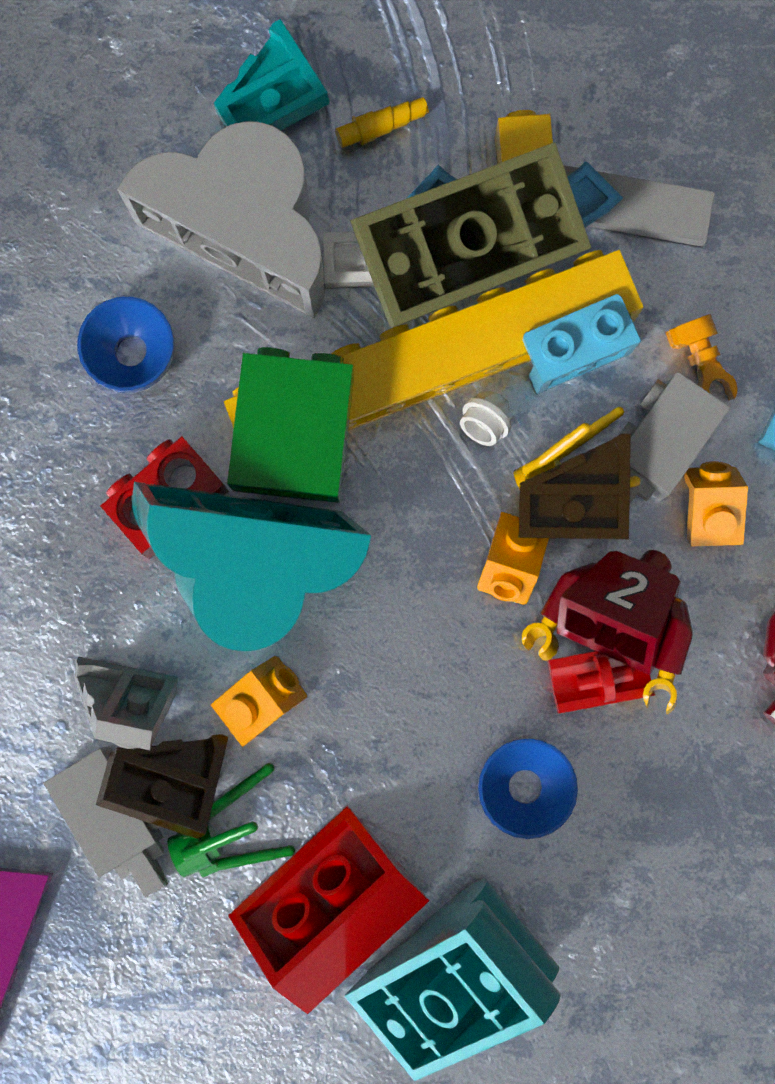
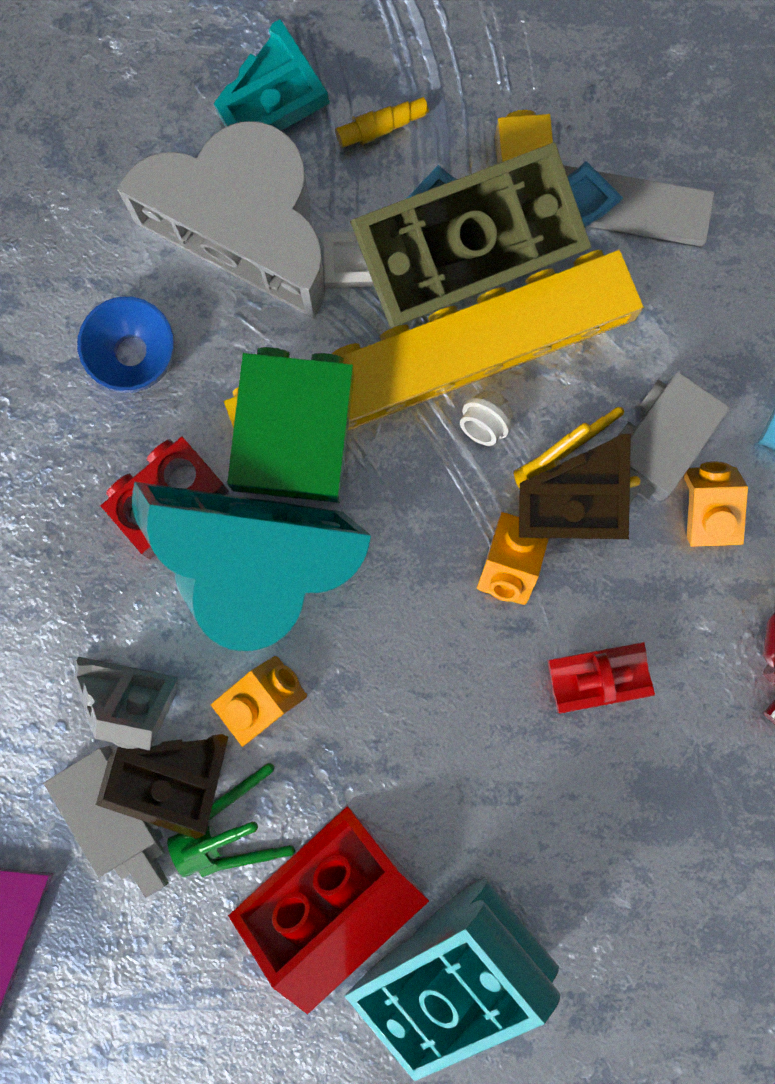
blue piece [478,738,578,839] -> none
medium azure bracket [522,294,641,395] -> none
dark red torso [522,550,693,714] -> none
light orange piece [665,314,738,400] -> none

